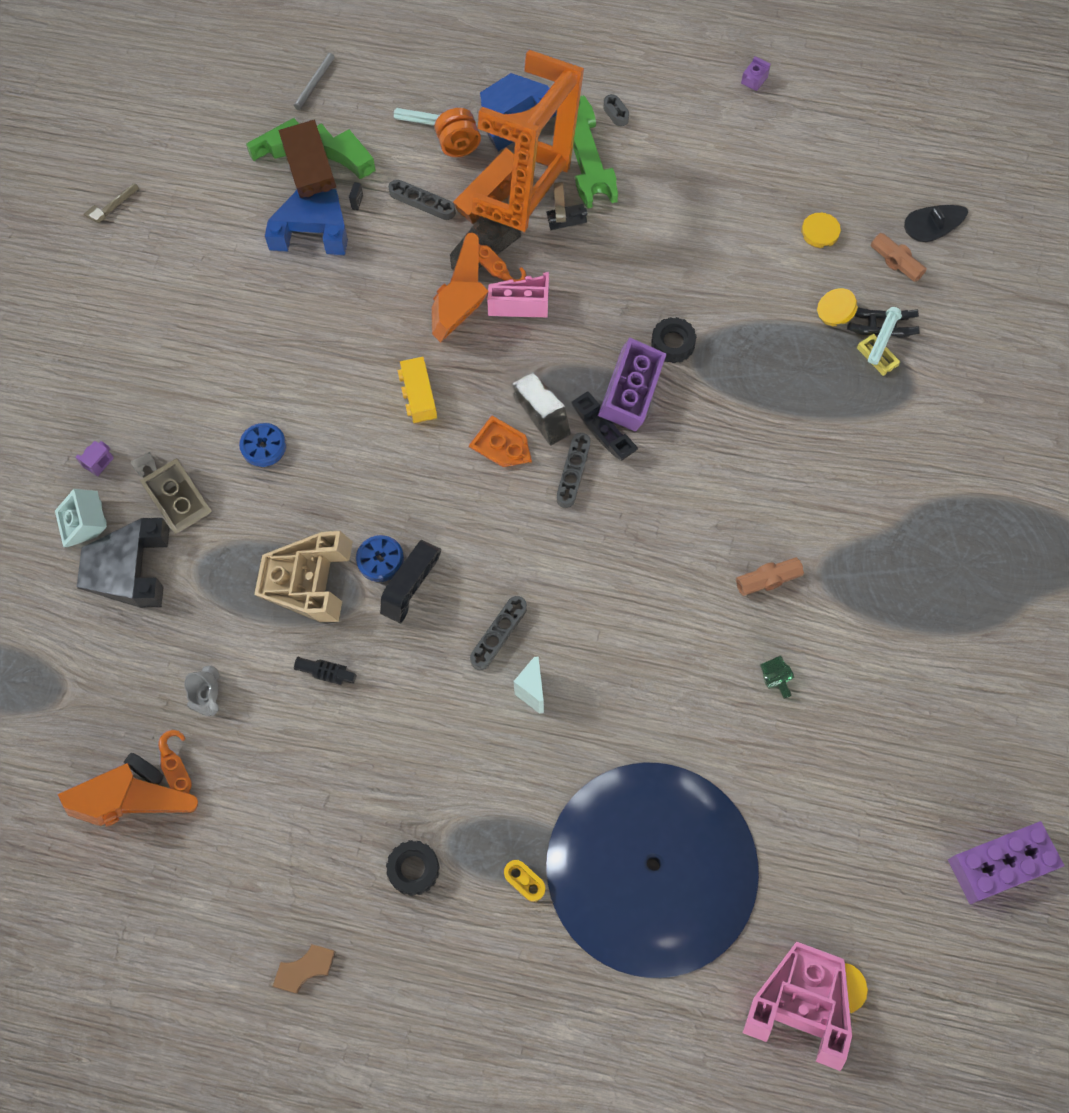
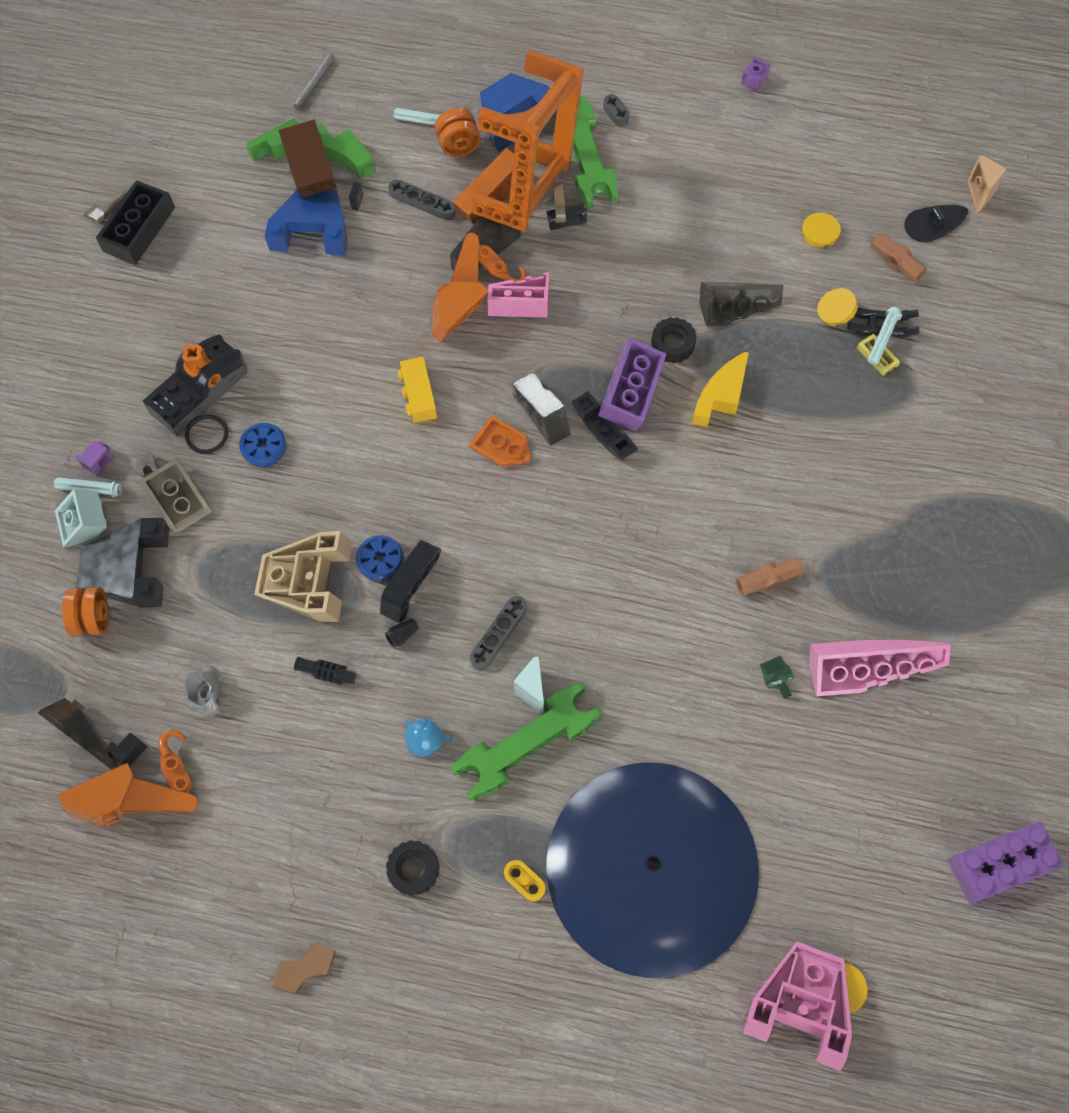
black tyre [124,753,164,785] -> none
dark grey beam [557,433,591,508] -> none
none -> clear smoke wedge [38,698,119,770]
none -> light aqua axle [54,477,122,498]
none -> orange wheel [62,587,109,638]
none -> black brick [96,180,175,265]
none -> black panel [105,733,148,767]
none -> black piece [142,334,247,436]
none -> black tyre [185,415,228,454]
none -> black cone [385,618,419,648]
none -> dark azure hair [404,719,452,757]
none -> bright green piece [450,682,603,801]
none -> yellow slope [692,352,749,428]
none -> clear smoke wedge [699,282,783,326]
none -> bright pink wedge [809,640,951,696]
none -> light nougat slope [968,155,1007,212]

